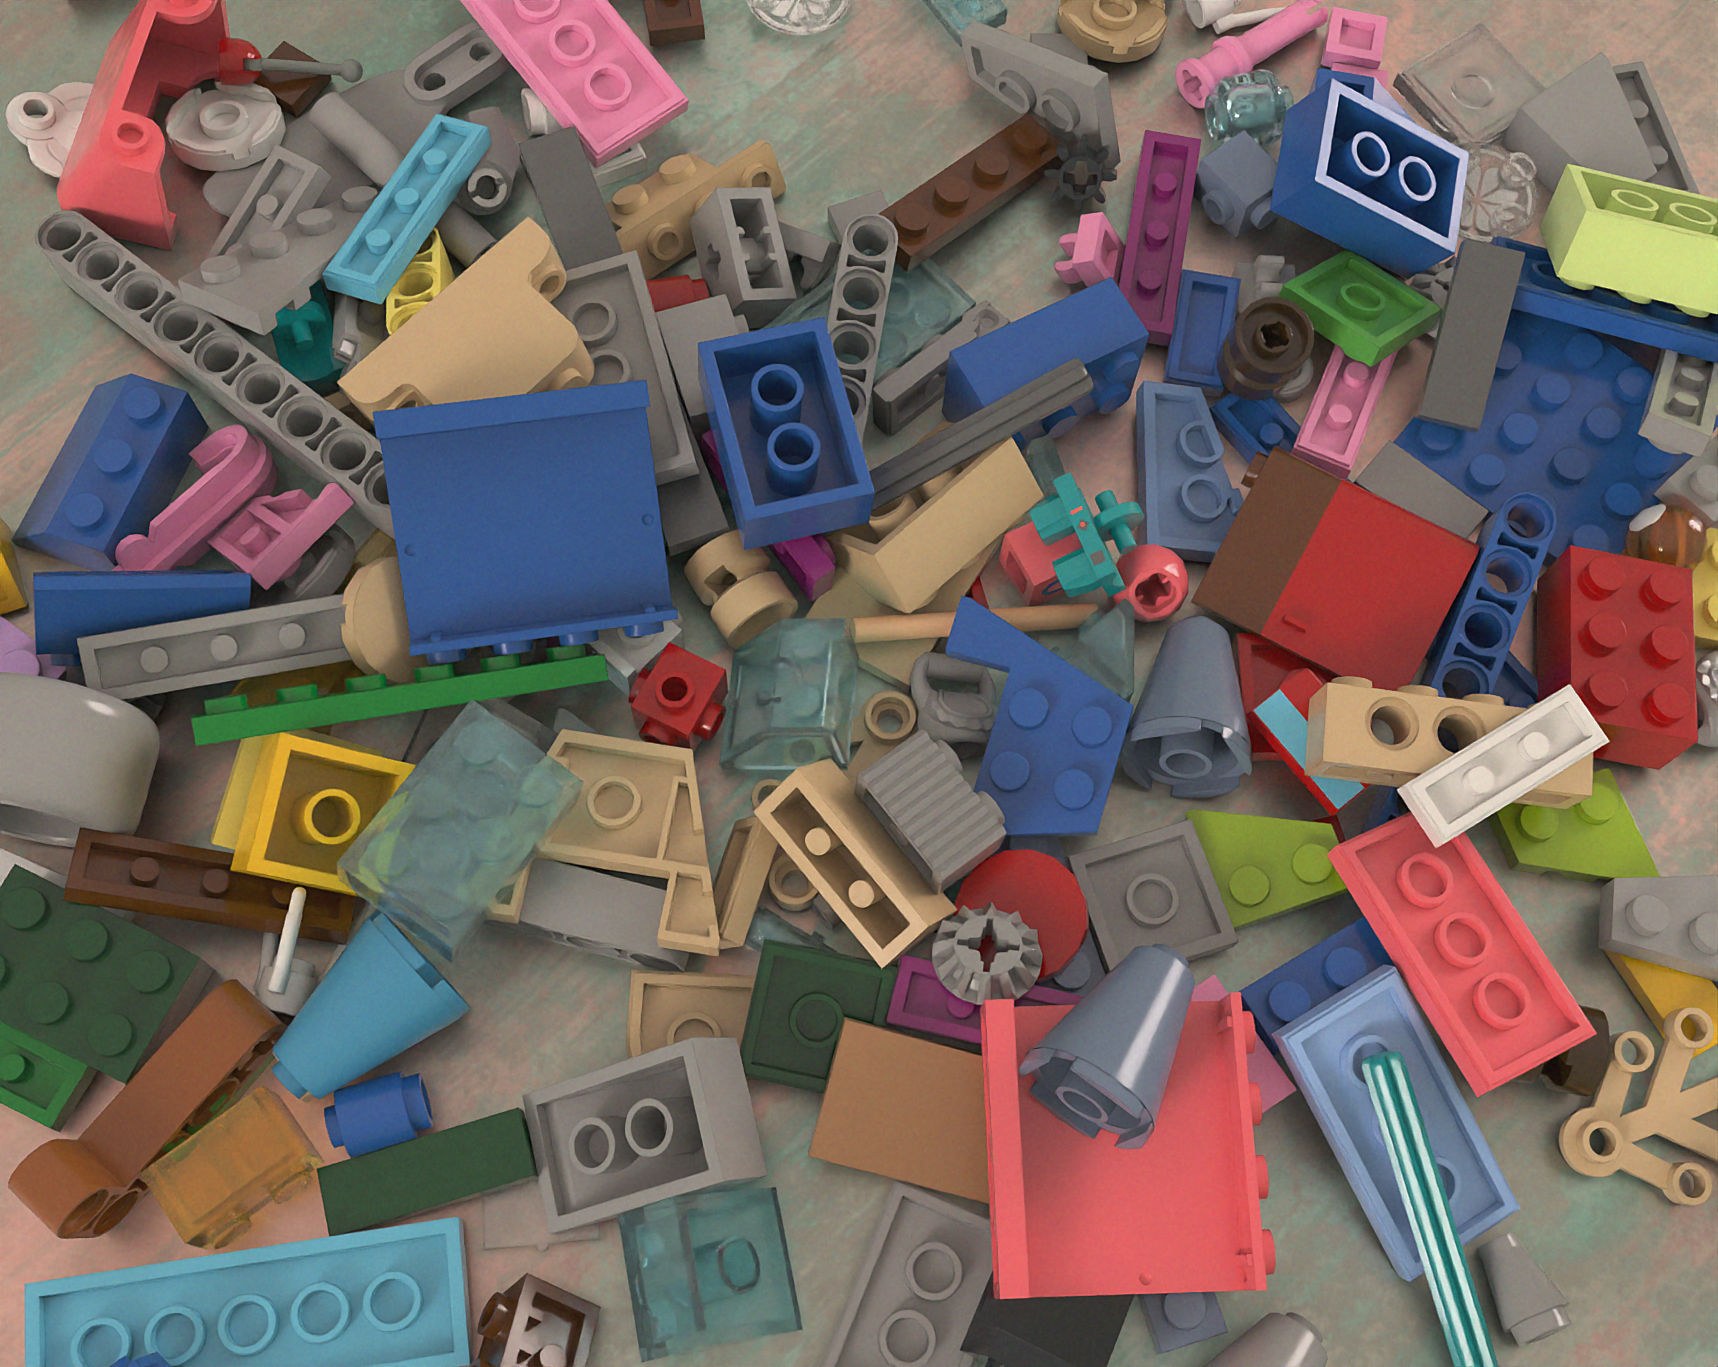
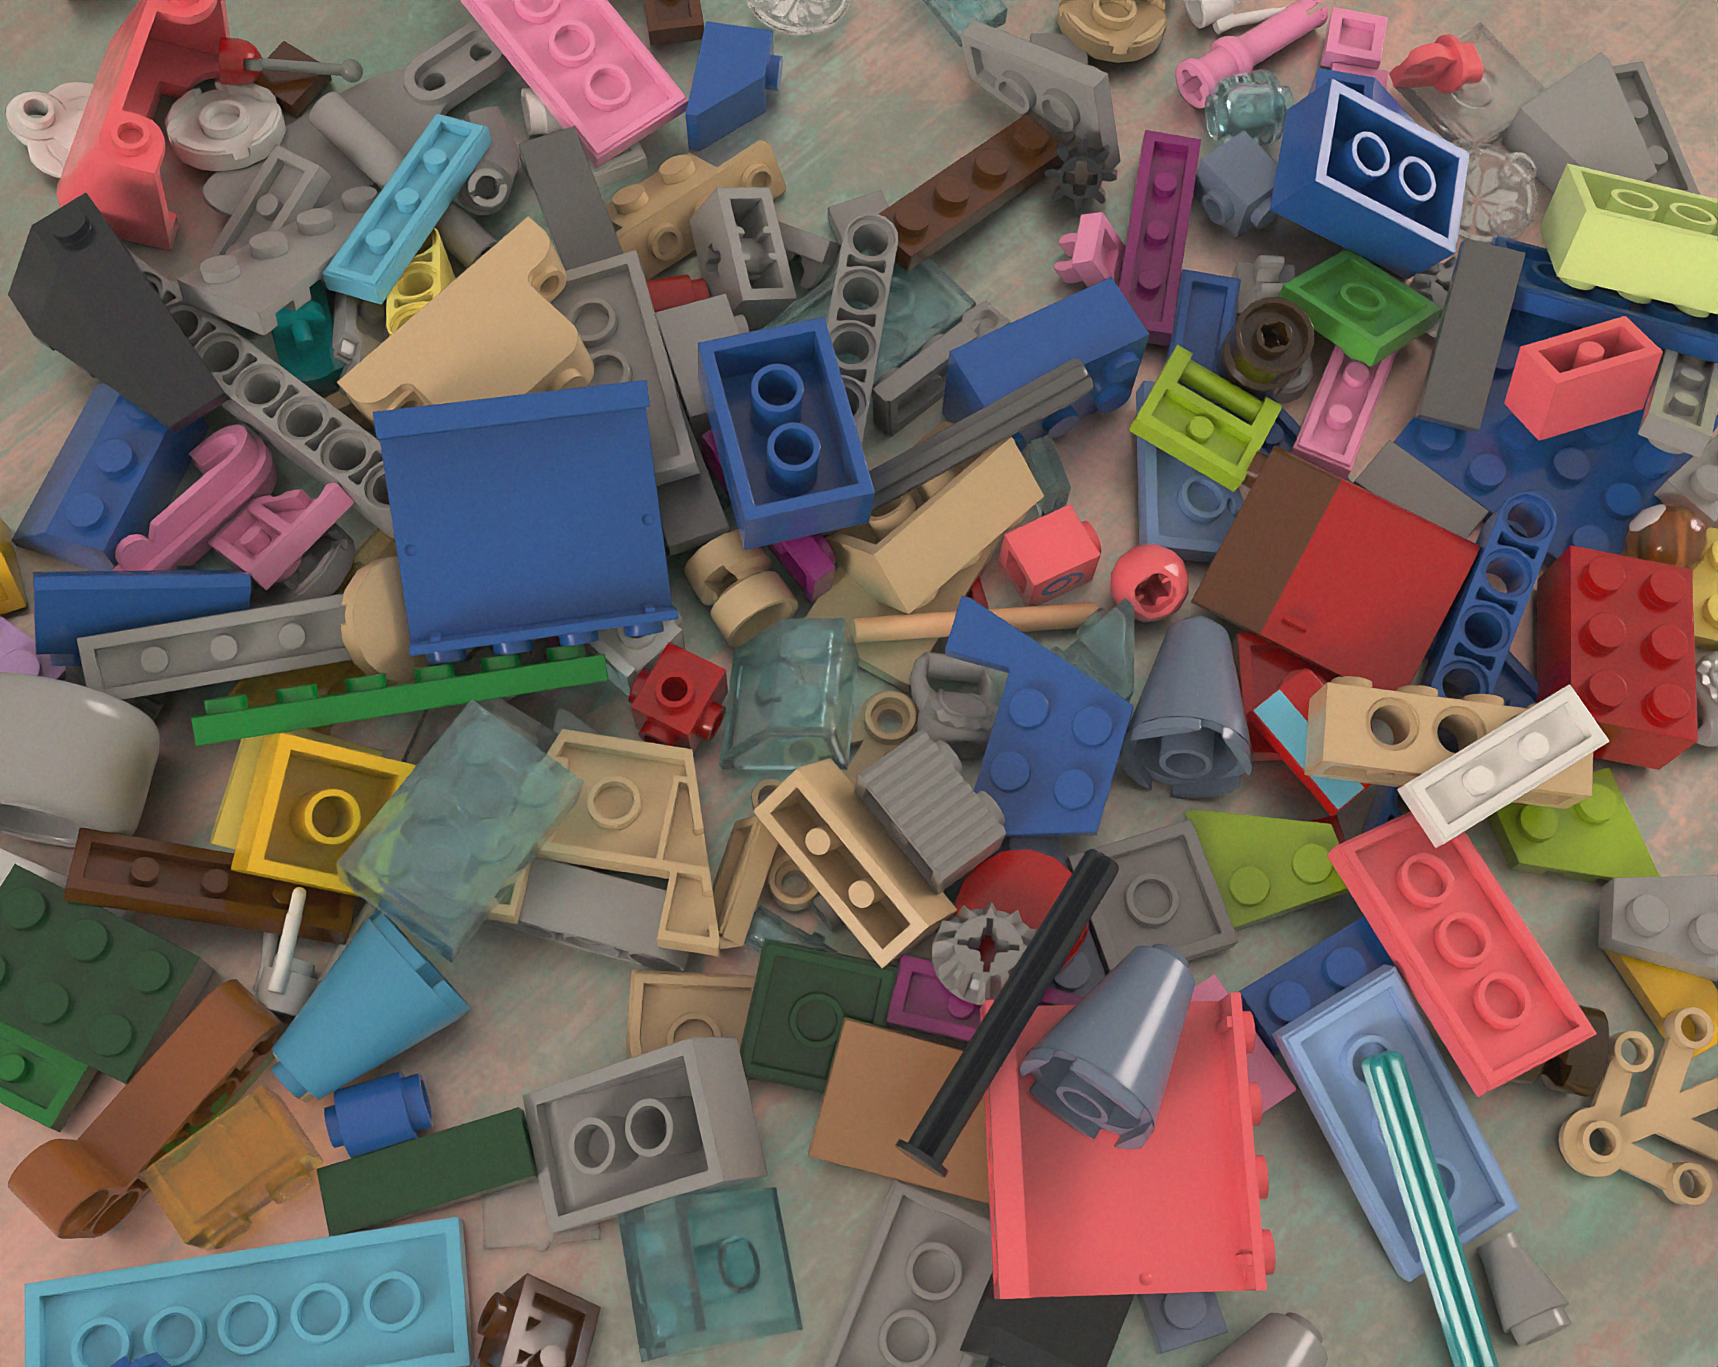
teal hips [1029,472,1144,598] -> none
none -> black wedge [8,193,229,433]
none -> blue slope [685,21,783,151]
none -> black axle [895,849,1119,1178]
none -> lime plate [1128,344,1282,492]
none -> coral piece [1389,34,1484,93]
none -> coral brick [1504,316,1663,441]

